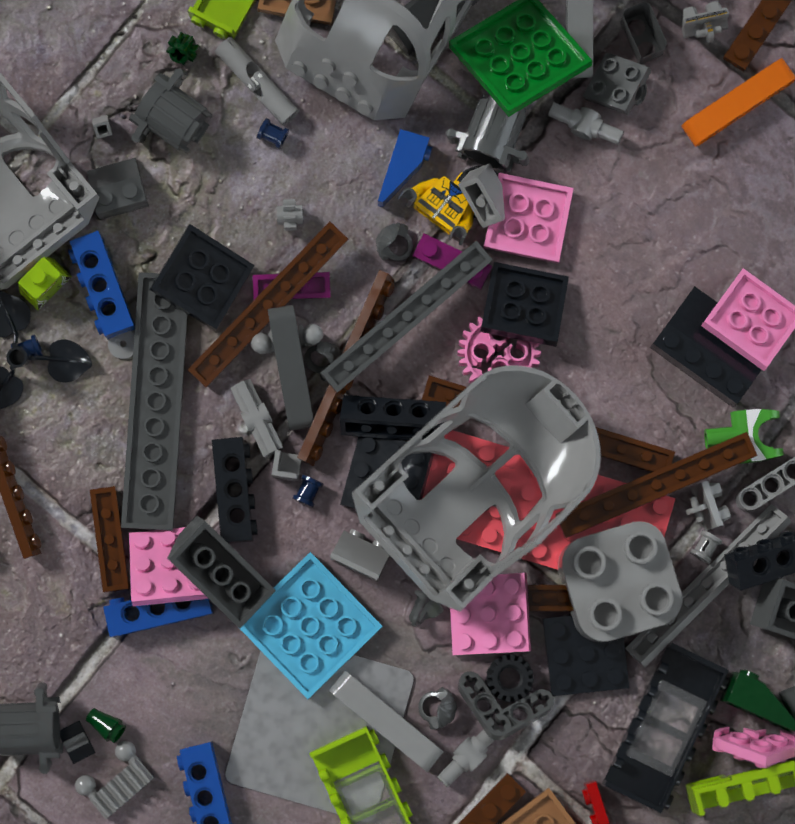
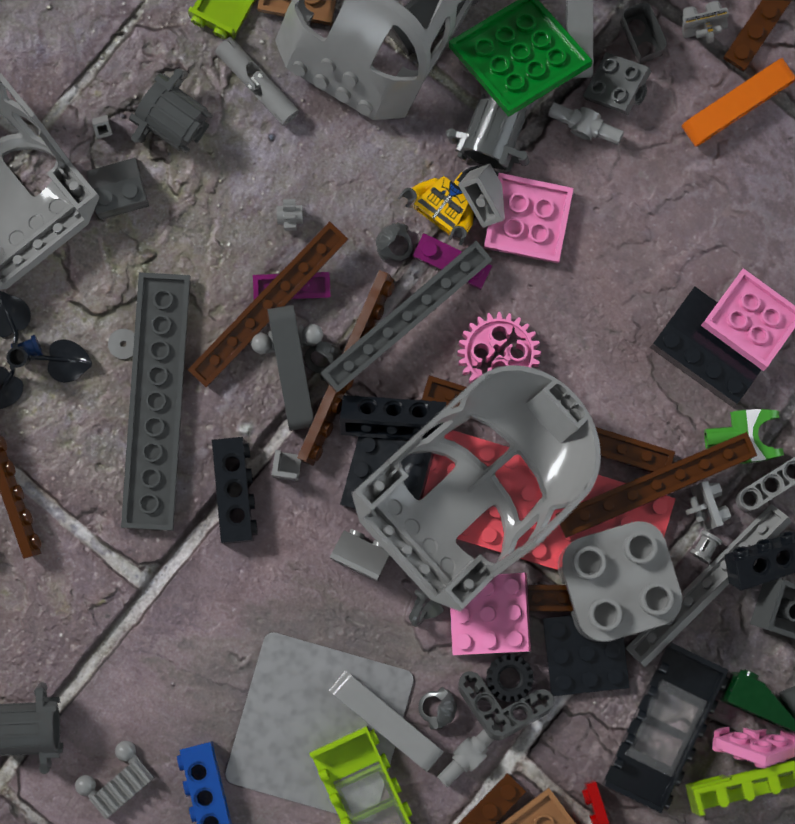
lime torso [18,257,72,310] -> none
black piece [60,720,95,764] -> none
blue brick [68,231,135,340] -> none
dark green cone [86,708,126,743] -> none
reddish brown plate [90,486,130,593] -> none
blue brick [103,597,214,637] -> none
bright pink plate [129,527,208,606] -> none
black plate [149,224,255,331] -> none
dark green gear [166,32,199,66] -> none
dark grey slope [167,516,276,629] -> none
light grey piece [231,379,284,458] -> none
medium azure plate [239,552,383,699] -> none
dark blue bush [256,118,289,150] -> none
dark blue bush [292,475,324,508] -> none
blue slope [378,129,433,207] -> none
black plate [480,262,569,347] -> none

